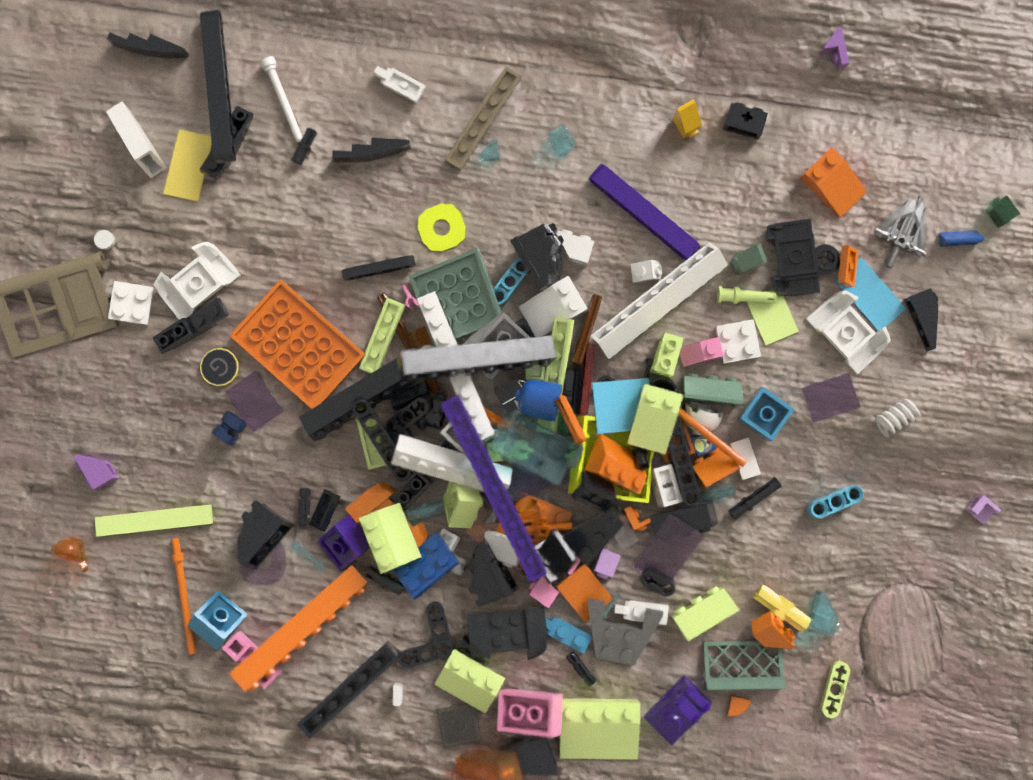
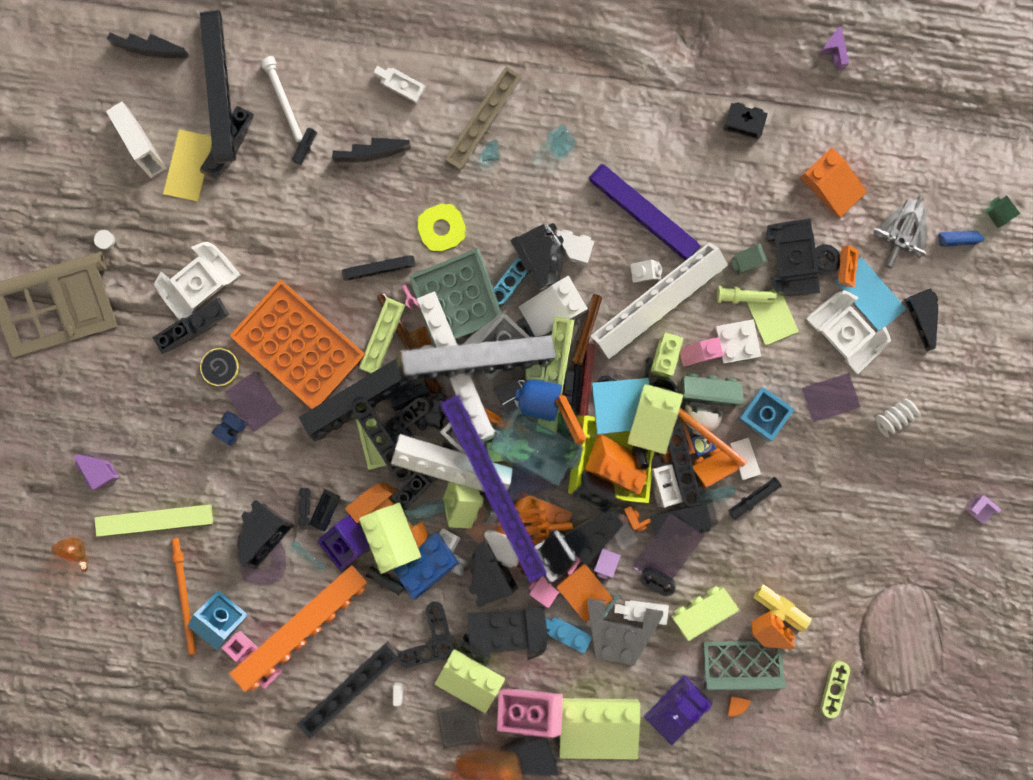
white plate [108,281,154,325] -> none
black axle [566,651,596,687] -> none
yellow slope [672,99,702,139] -> none
medium azure beam [806,485,864,518] -> none
clear light blue slope [807,590,840,637] -> none

